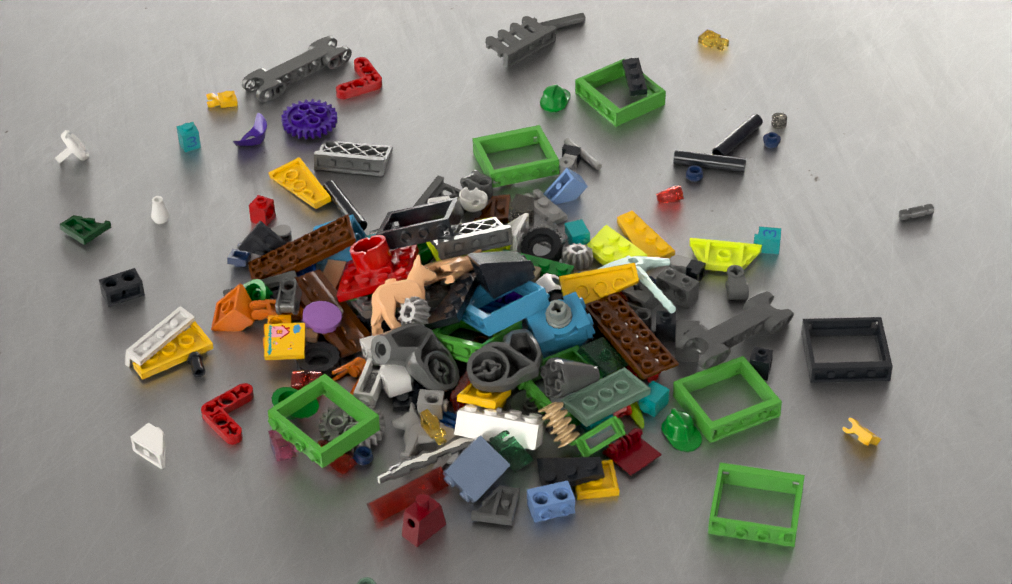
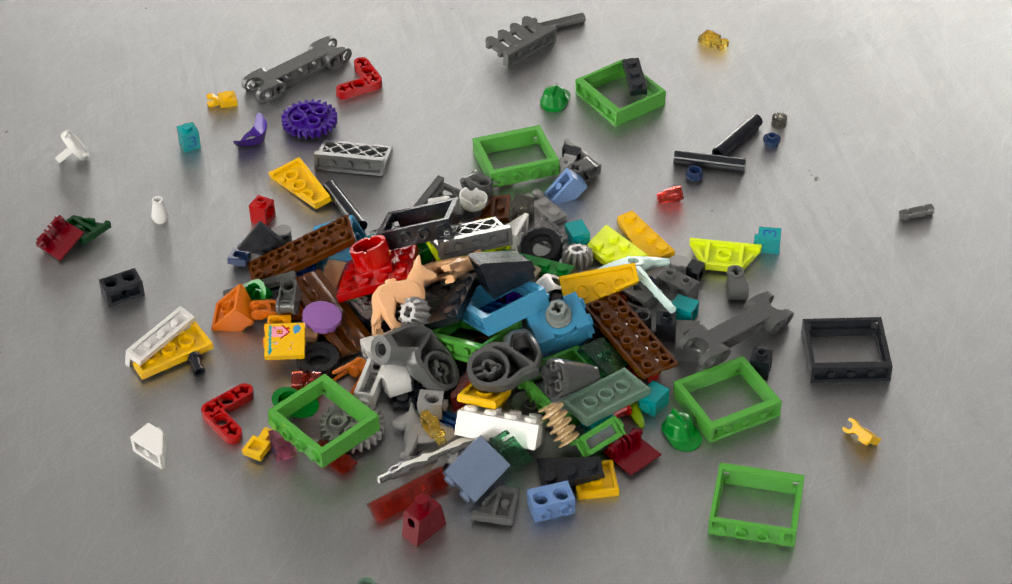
dark blue plate [353,446,373,465] -> none
none -> dark red hinge [35,215,84,261]
none -> yellow plate [242,427,274,461]
none -> dark grey piece [567,157,601,182]
none -> teal brick [671,294,699,321]

